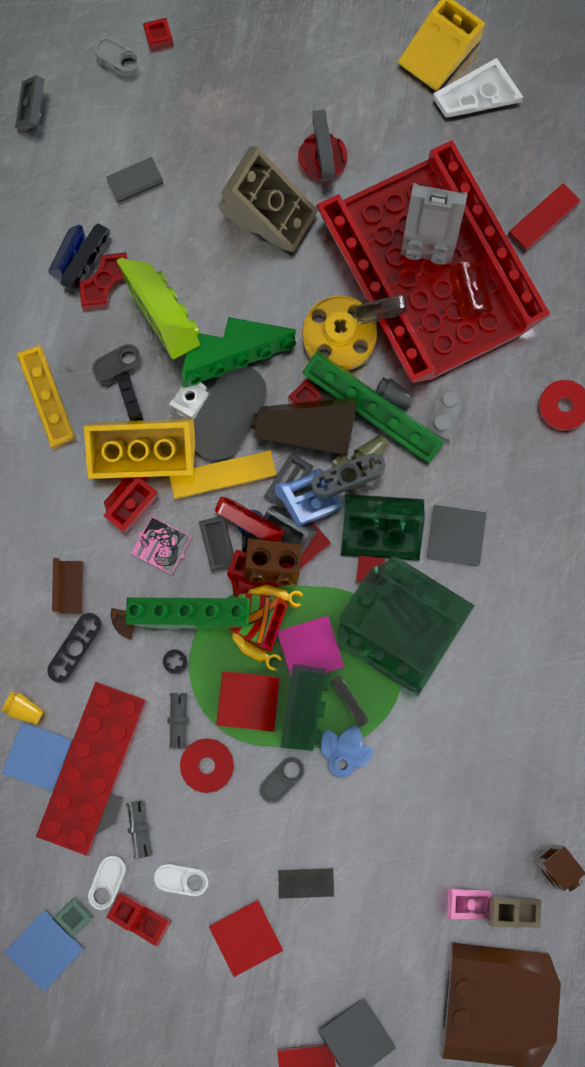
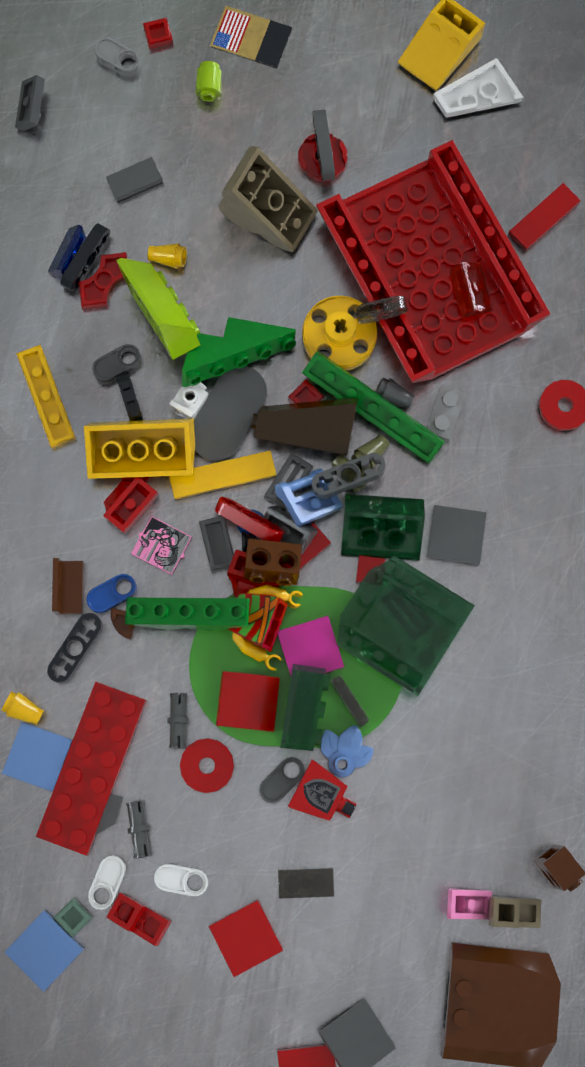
black bush [163,649,188,675] -> none
light grey piece [401,183,467,265] -> none
none -> blue piece [86,574,137,614]
none -> yellow cone [147,243,187,269]
none -> lime brick [195,61,222,102]
none -> sticker [210,5,292,68]
none -> torso [288,760,357,821]

